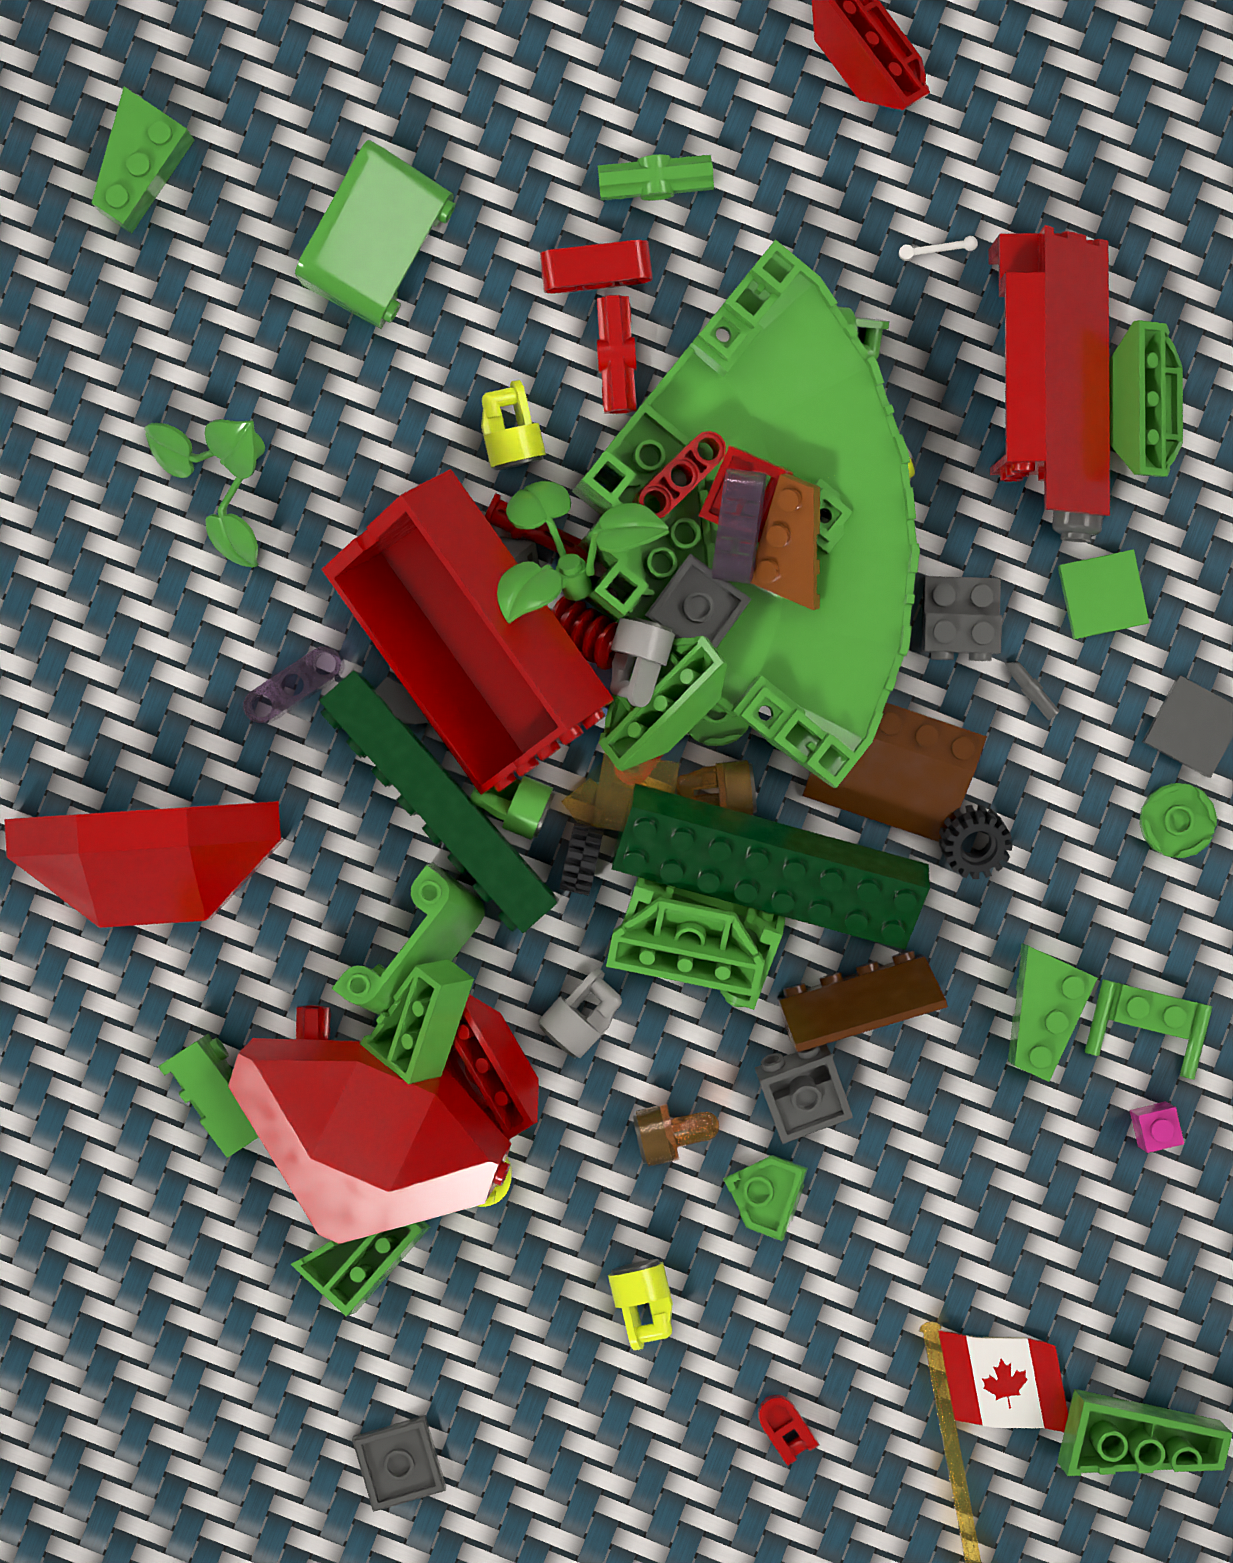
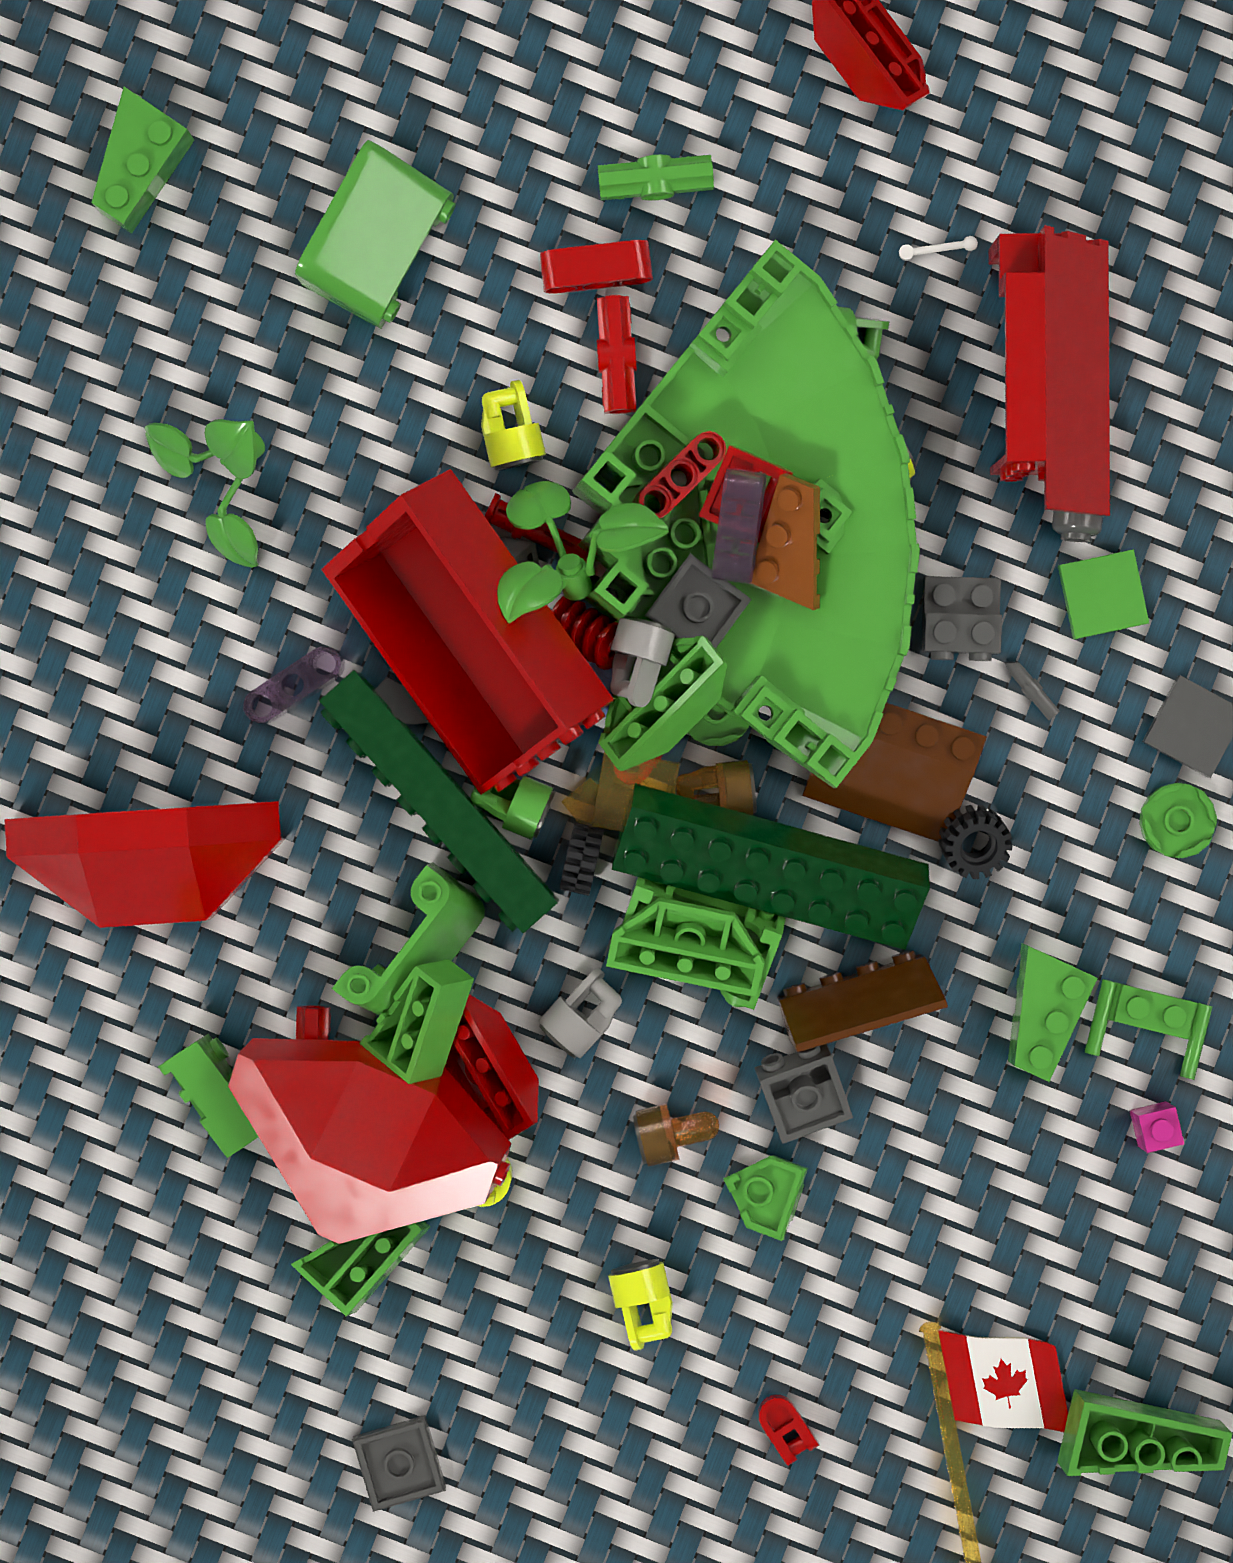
bright green wedge [1109,320,1183,477] -> none

